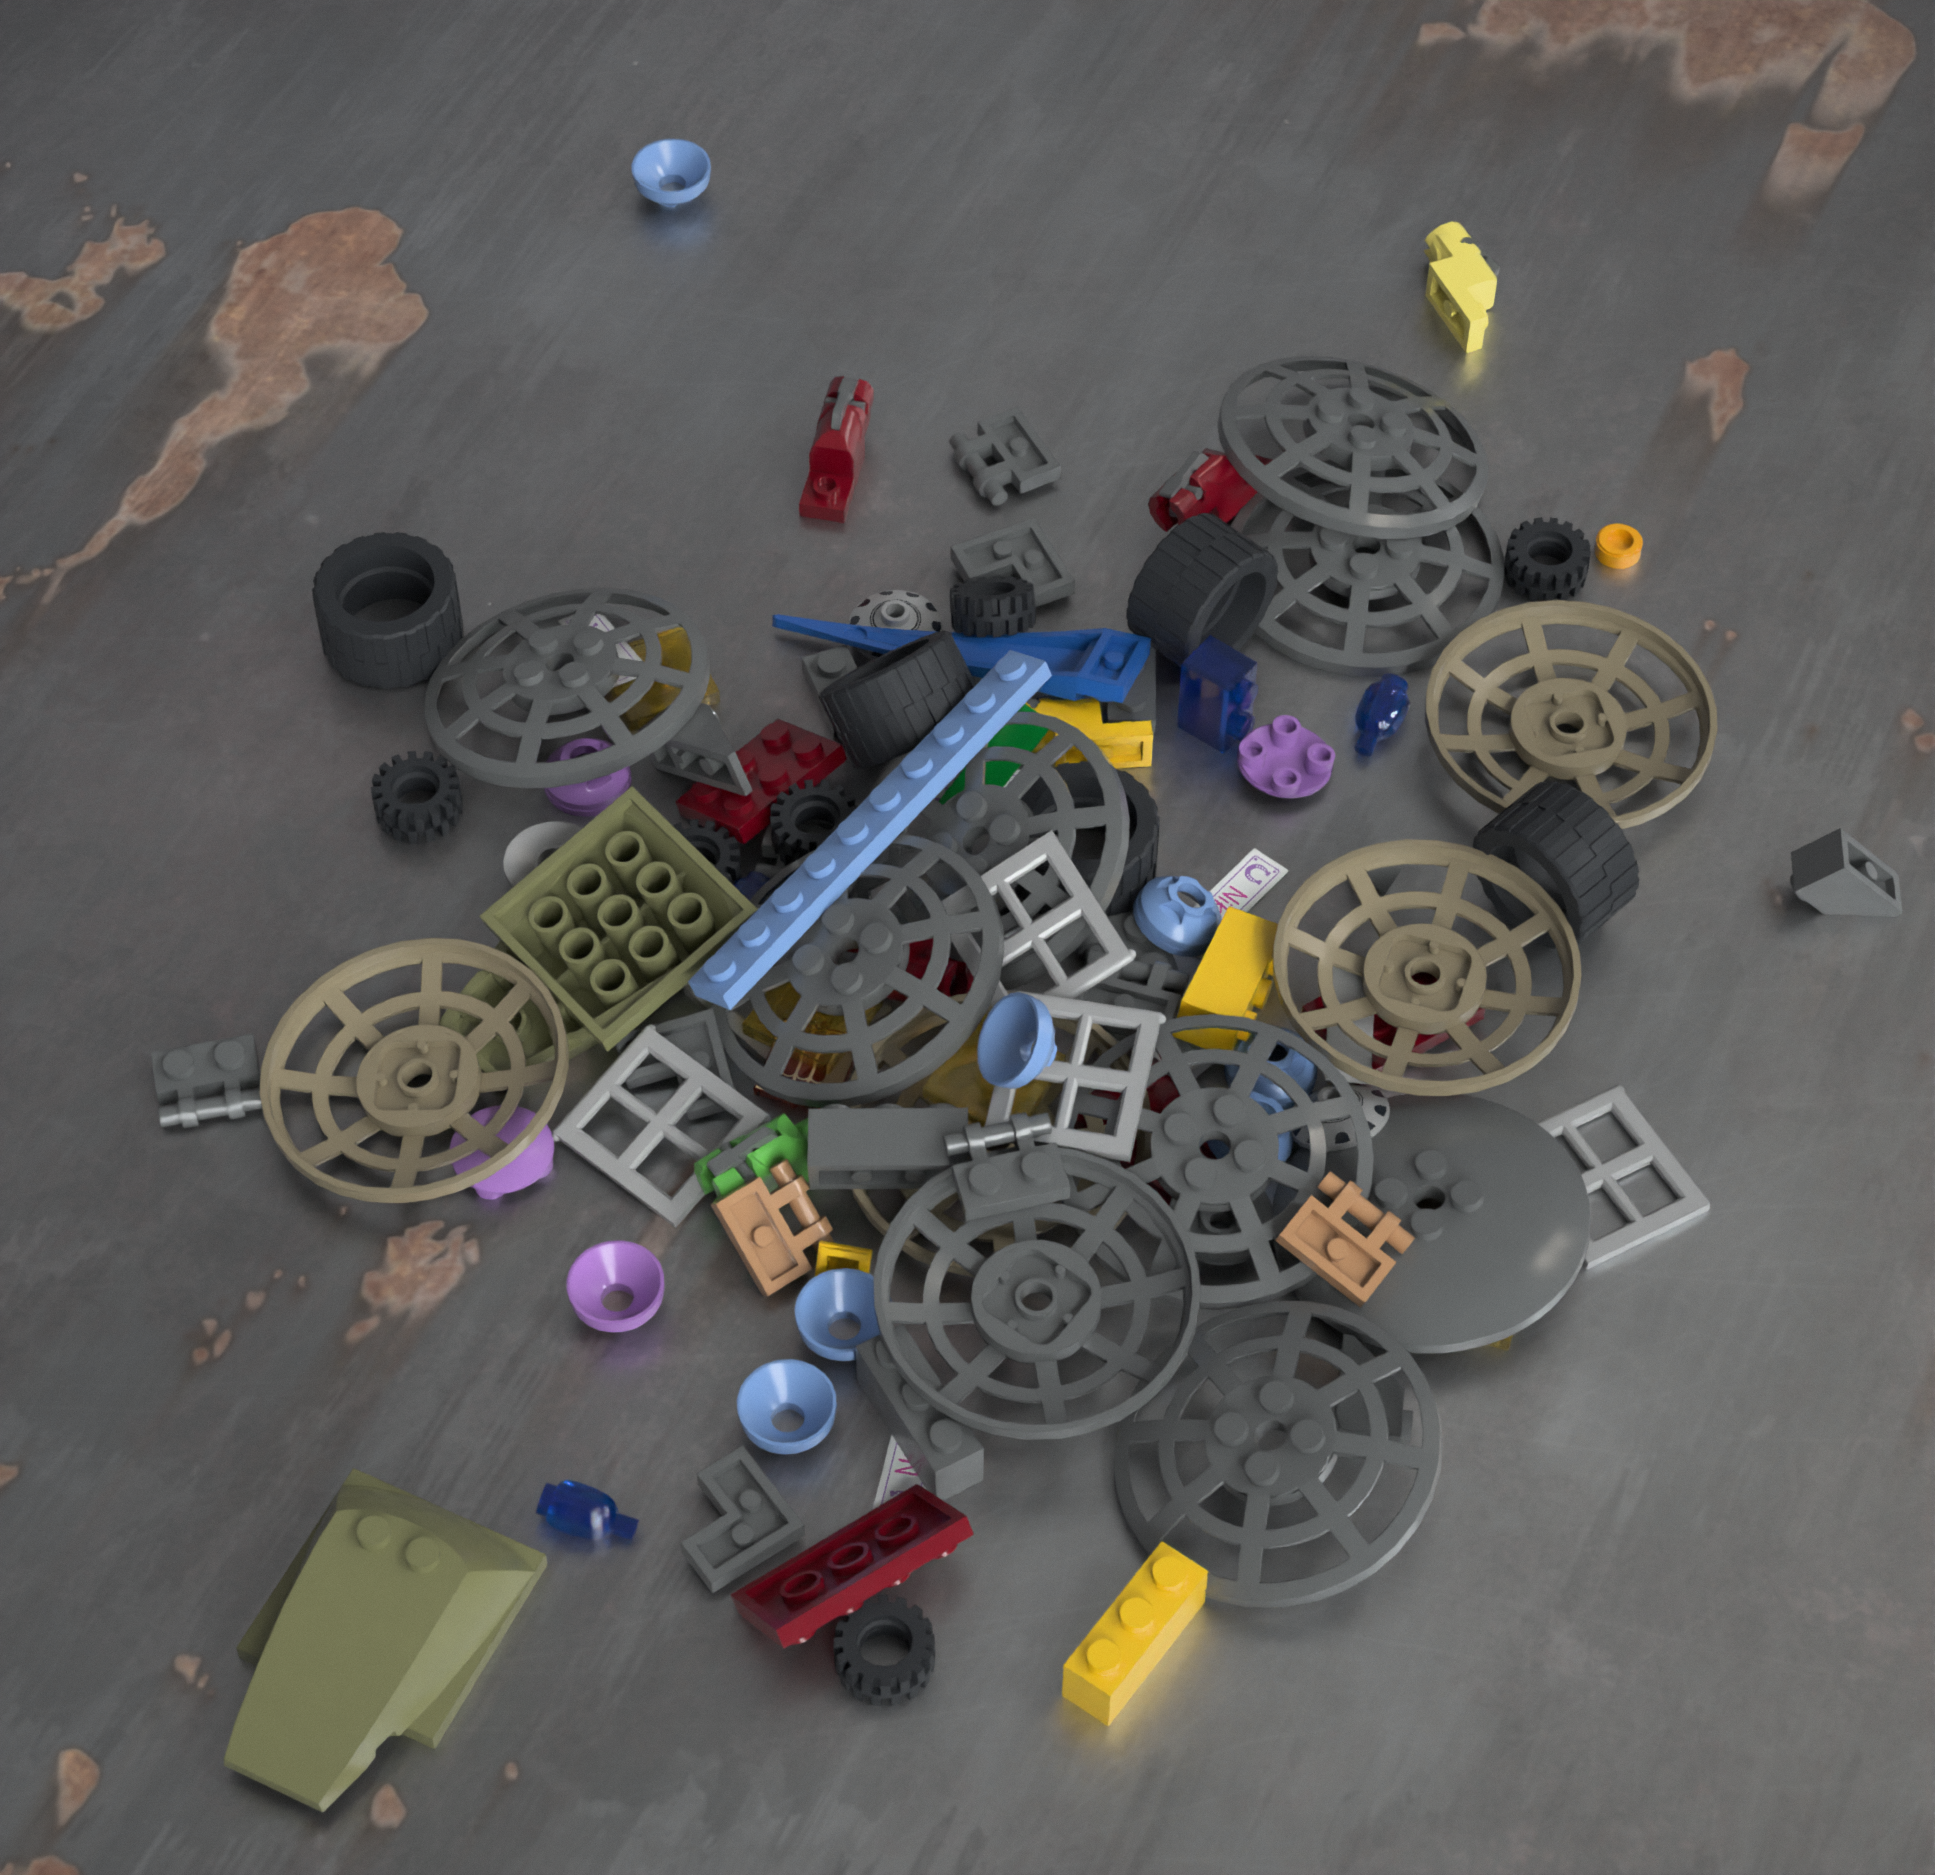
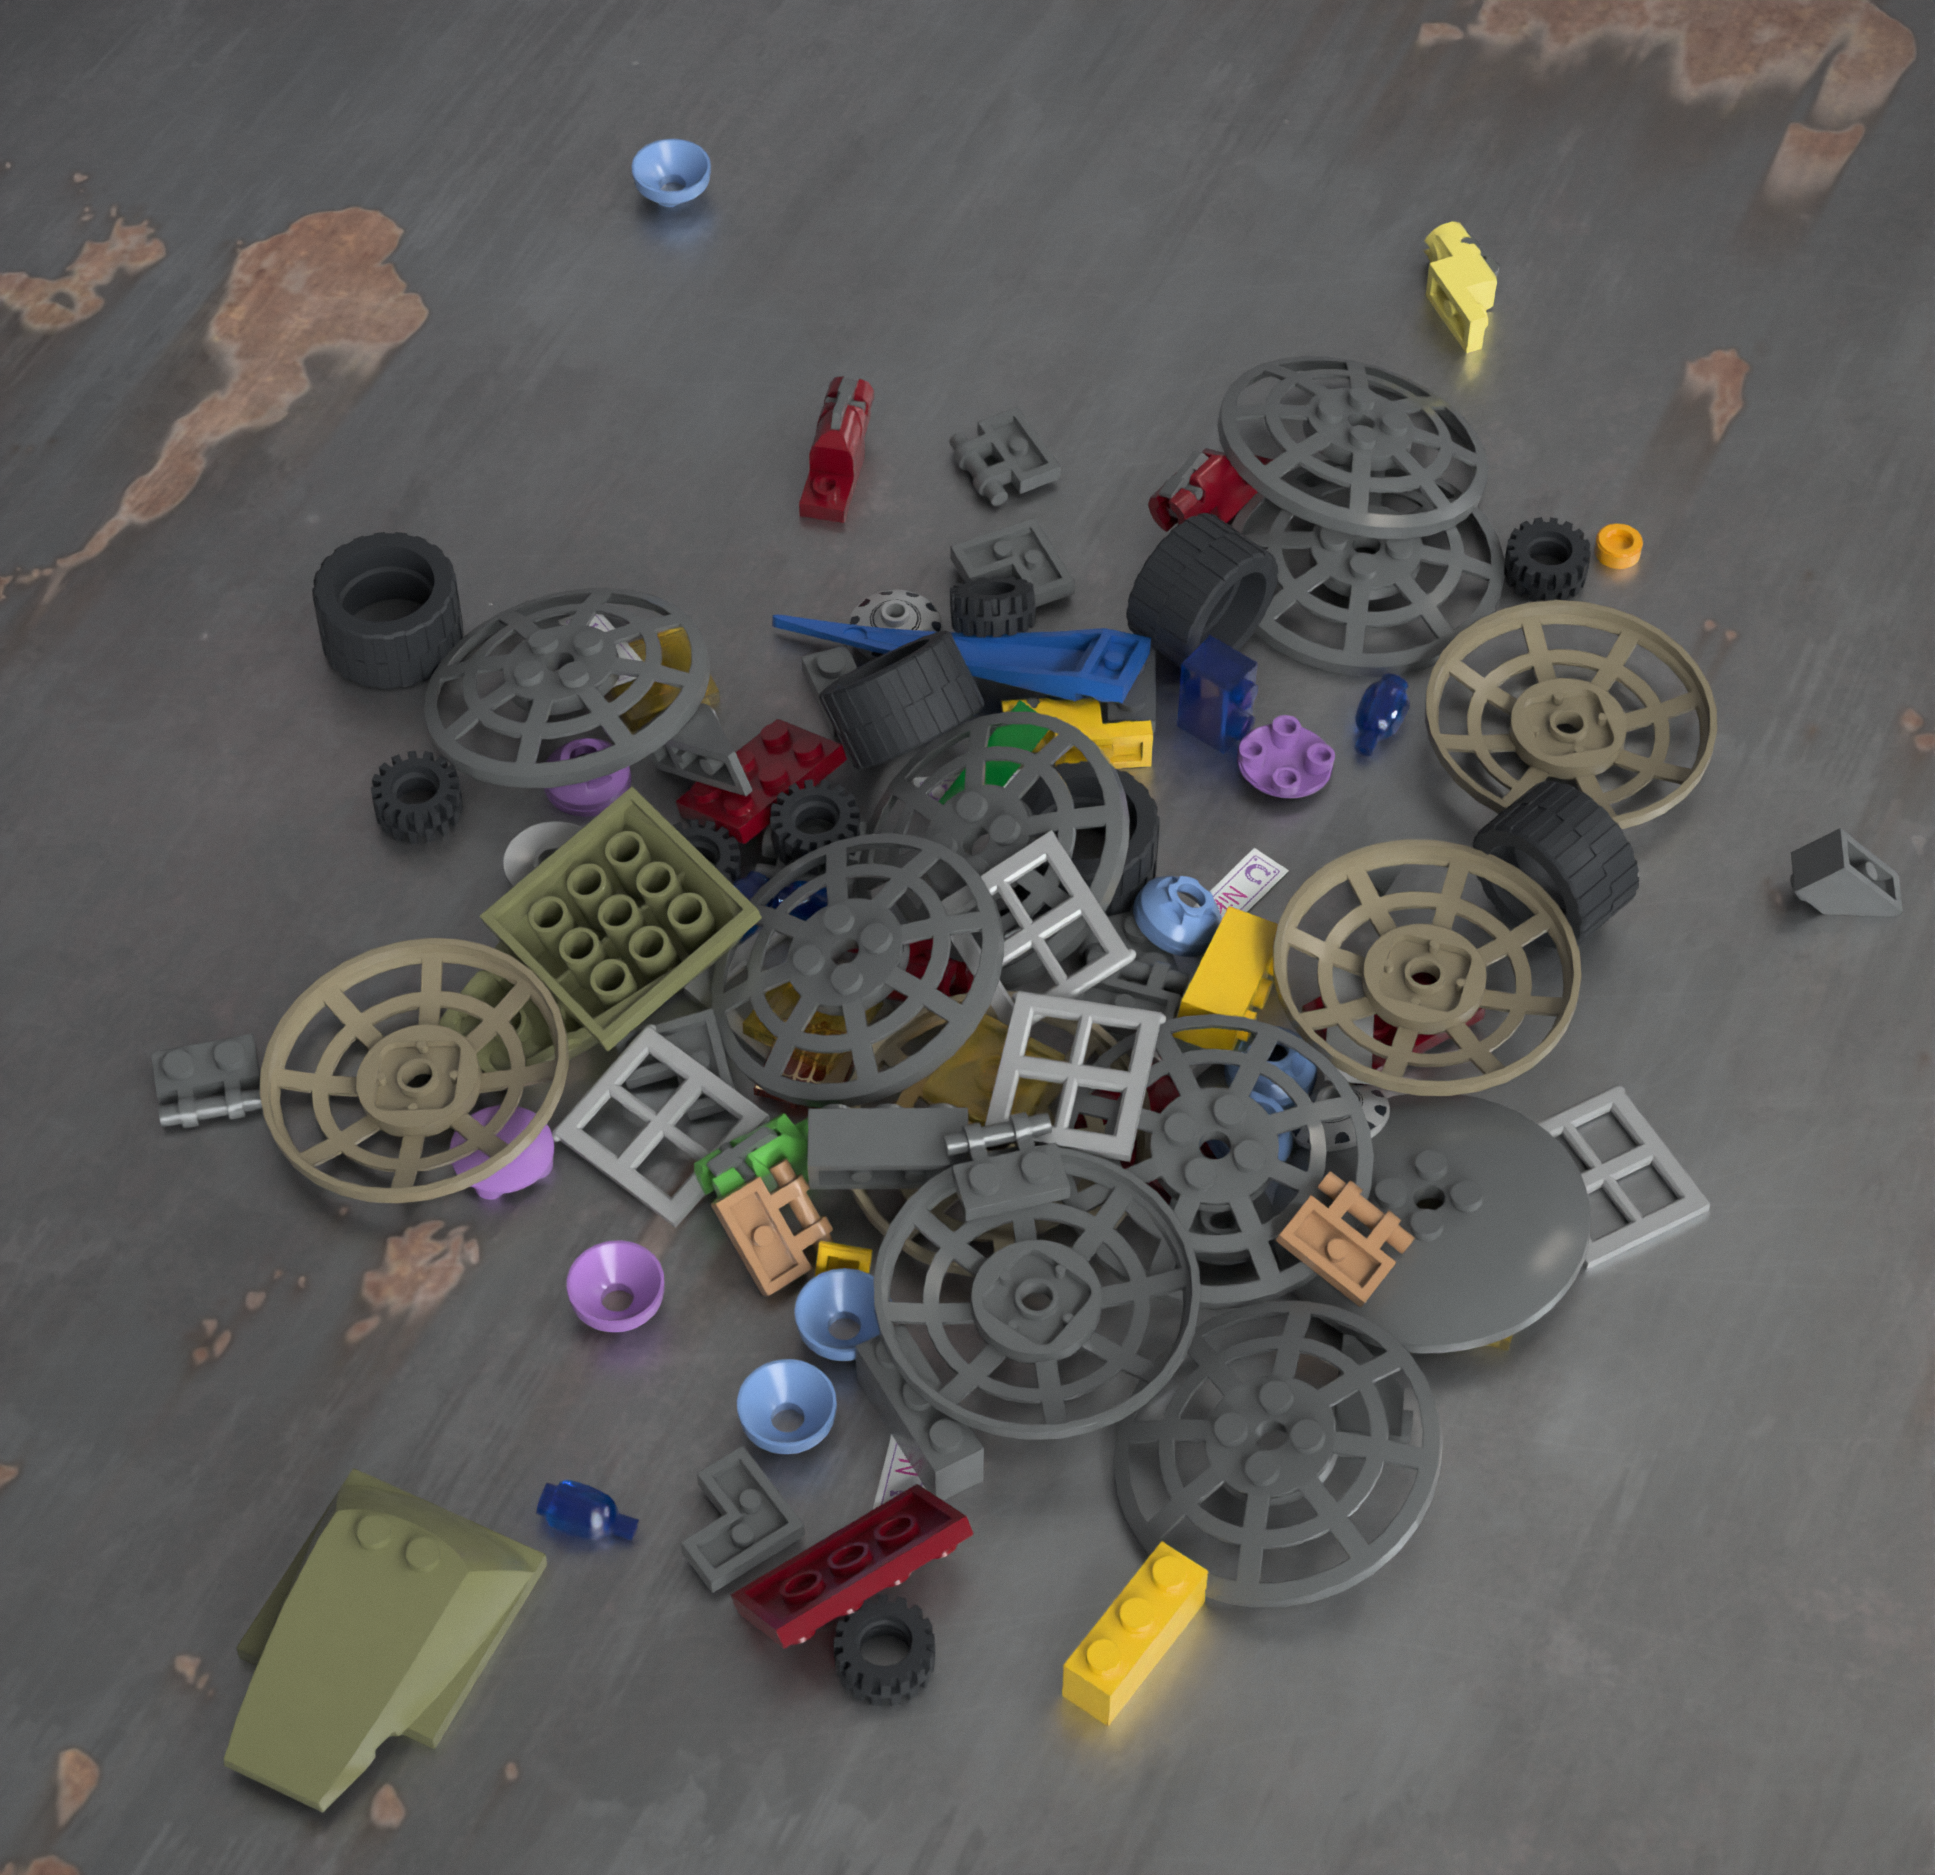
medium blue plate [688,650,1052,1010] -> none
medium blue piece [977,992,1057,1089] -> none

